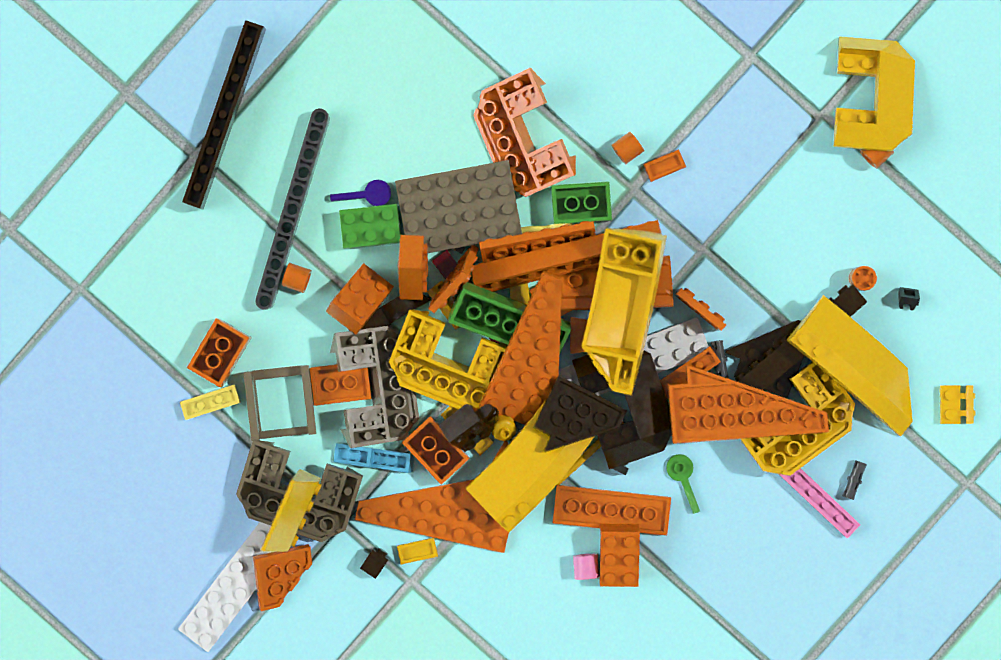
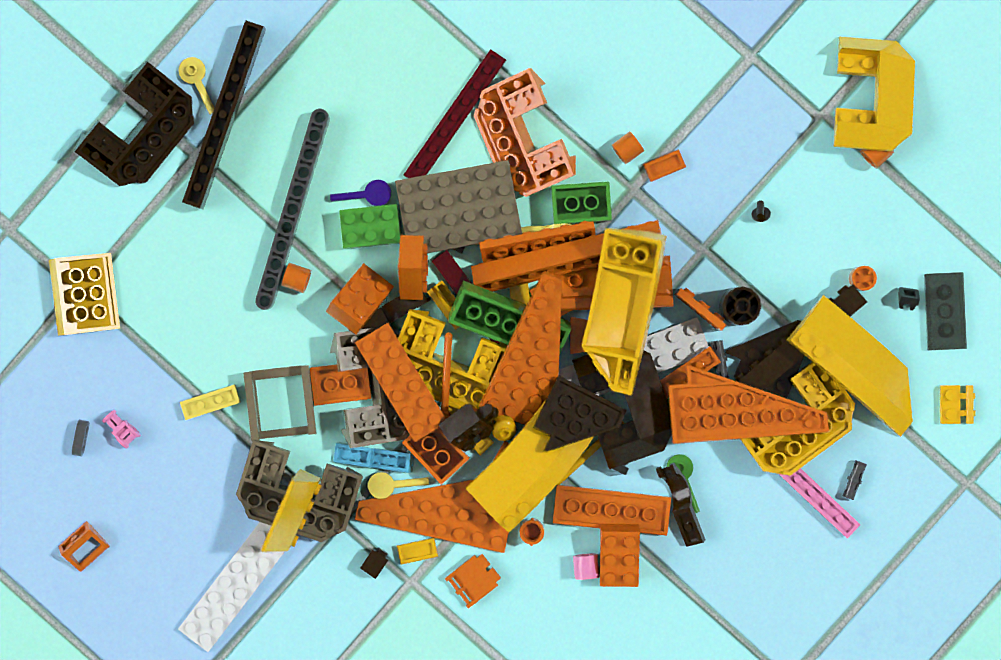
orange brick [187,318,252,387] -> none
orange plate [253,544,312,611] -> none
orange plate [428,245,479,313] -> none
none -> yellow slope [49,253,120,336]
none -> orange tile [58,521,110,572]
none -> dark grey beam [72,419,89,457]
none -> dark brown slope [74,61,194,186]
none -> bright pink connector [102,409,141,449]
none -> light yellow piece [179,57,215,115]
none -> orange plate [355,323,446,442]
none -> light yellow piece [368,472,429,499]
none -> dark red tile [403,49,506,178]
none -> orange piece [441,332,452,419]
none -> orange plate [444,554,501,609]
none -> orange piece [519,518,544,546]
none -> dark brown piece [656,463,706,547]
none -> dark brown cylinder [719,286,762,325]
none -> dark brown plate [751,200,771,222]
none -> clear smoke plate [924,272,967,350]

